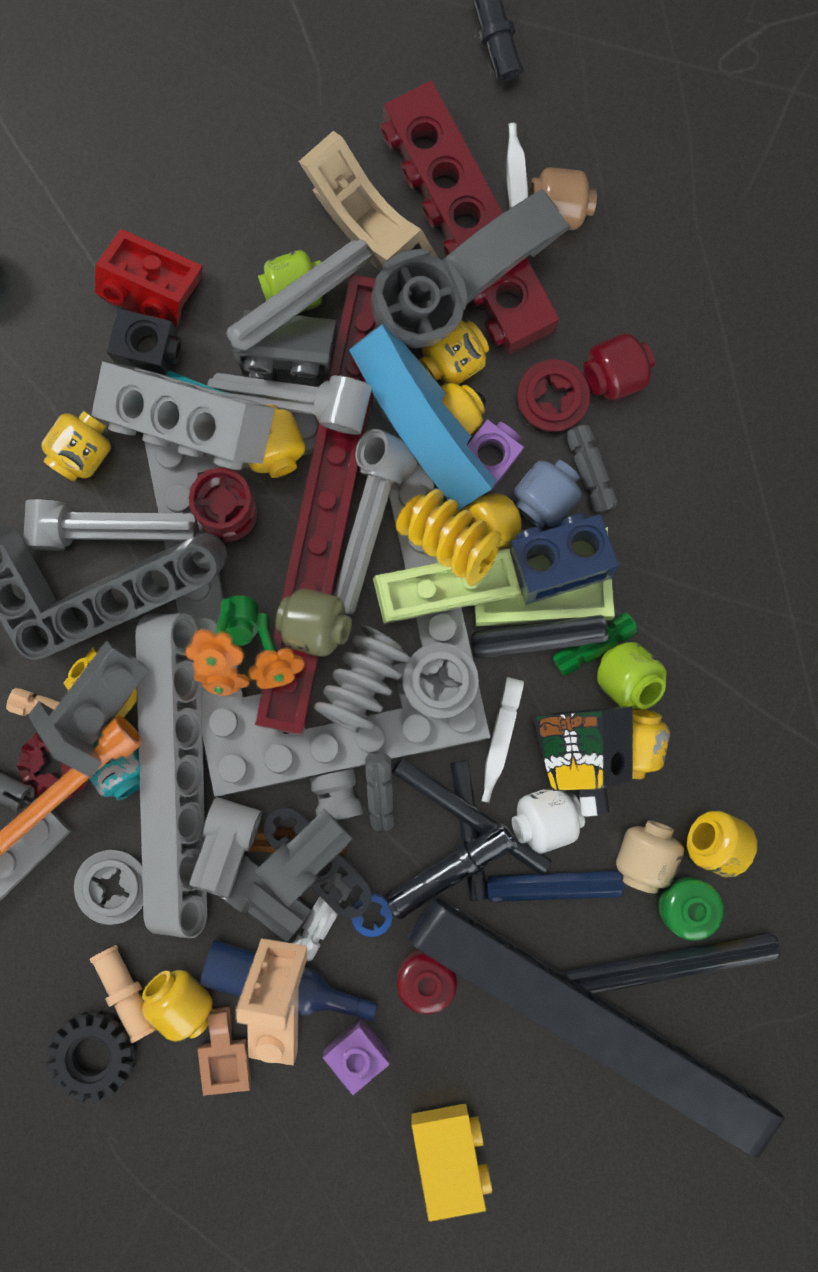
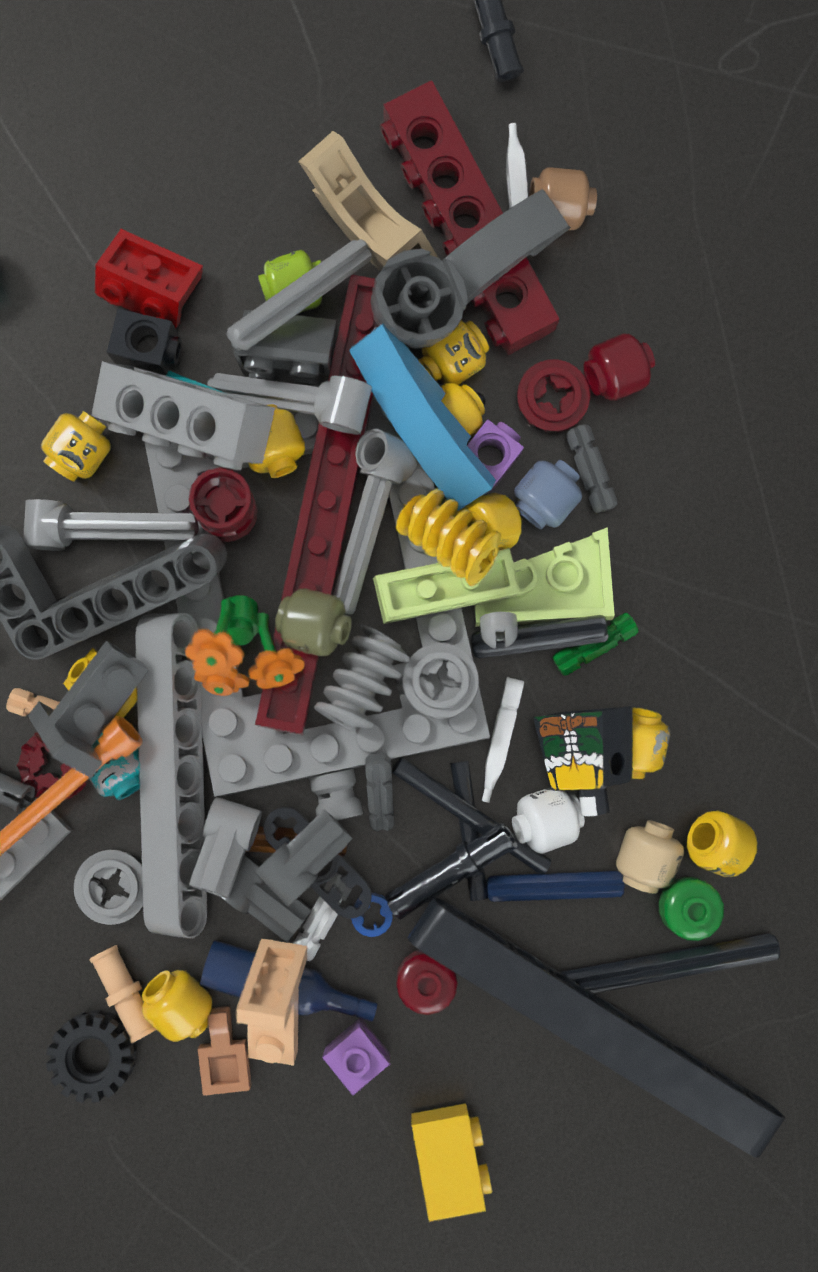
dark blue brick [510,514,619,605] -> none
lime head [597,642,667,711] -> none
none -> light grey hinge [480,612,518,649]

